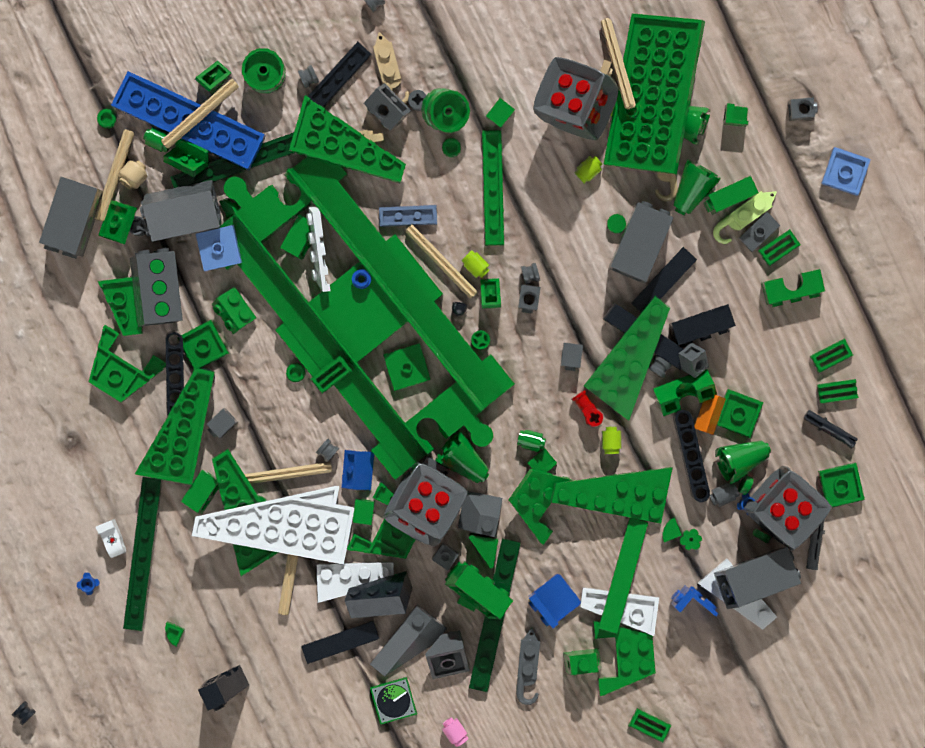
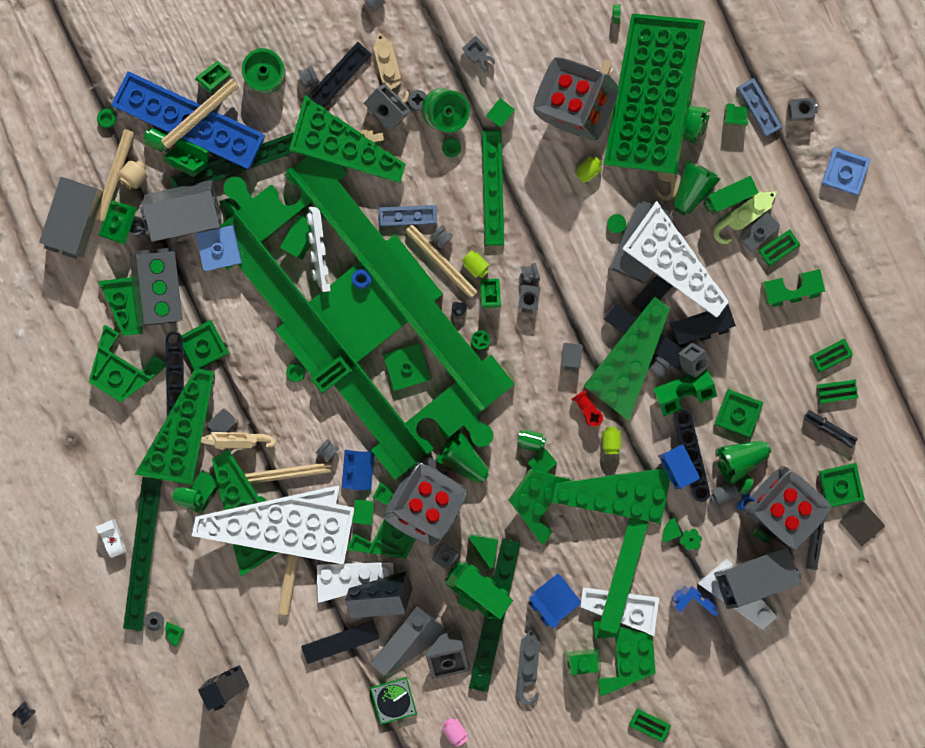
blue plate [77,572,100,595] -> none
green bracket [212,287,257,335] -> none
dark grey slope [458,491,503,537] -> none
tan axle [600,18,636,109] -> none
orange panel [694,395,726,435] -> none
none -> dark grey plate [145,612,164,631]
none -> green brick [173,487,203,509]
none -> tan plate [201,432,276,450]
none -> dark grey wheel [430,225,453,249]
none -> dark grey plate [462,36,495,71]
none -> green tile [612,4,621,24]
none -> white wing [622,201,729,317]
none -> blue panel [658,445,700,490]
none -> sand blue tile [737,78,783,138]
none -> clear smoke piece [839,501,885,547]

